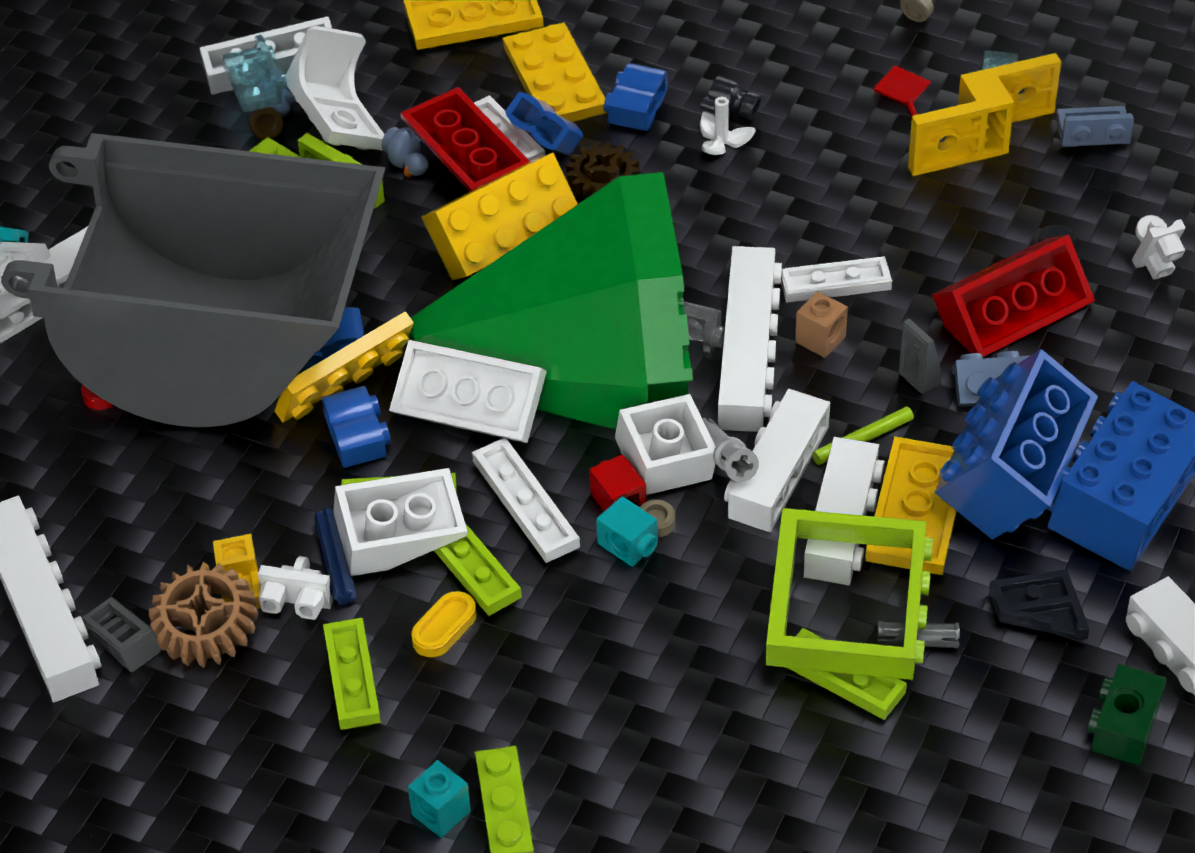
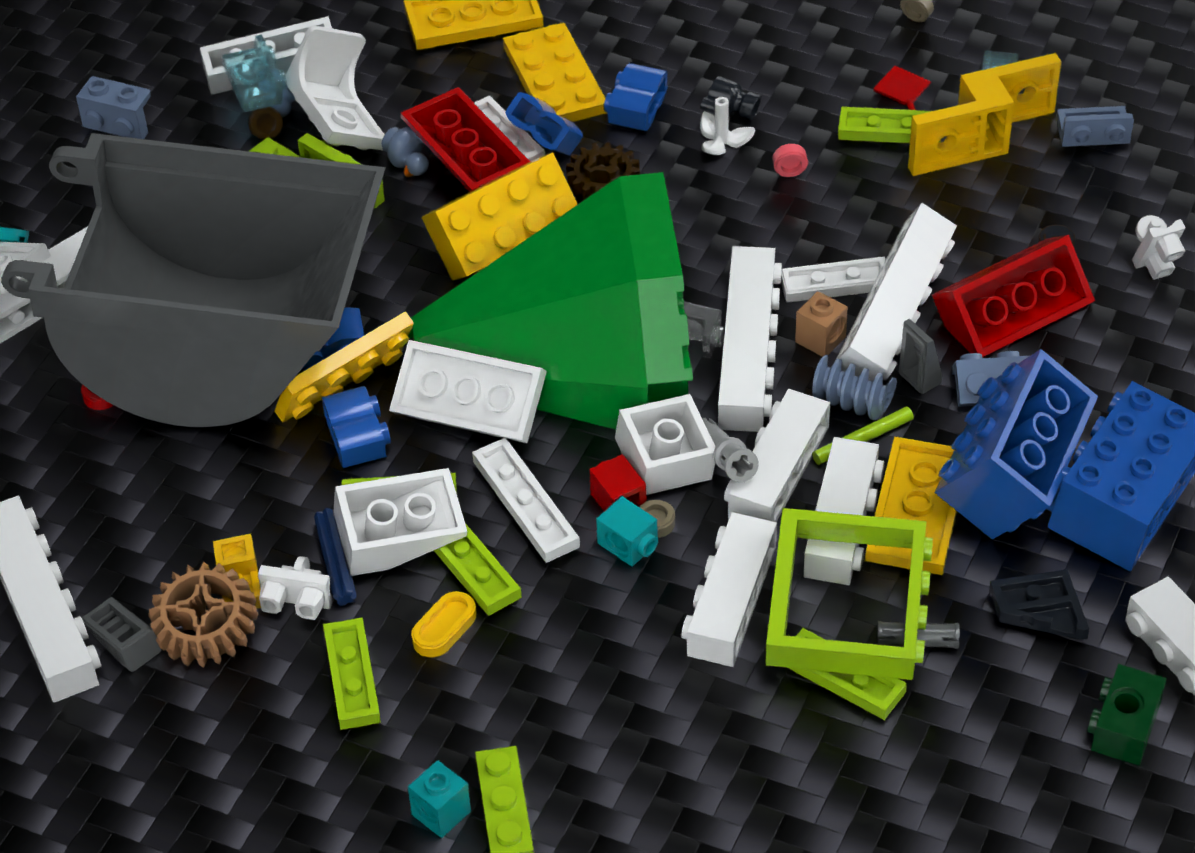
none -> sand blue bracket [76,76,151,139]
none -> white brick [682,512,777,667]
none -> coral tile [772,144,808,177]
none -> sand blue piece [812,355,897,420]
none -> white brick [835,203,957,381]
none -> lime plate [838,107,941,143]

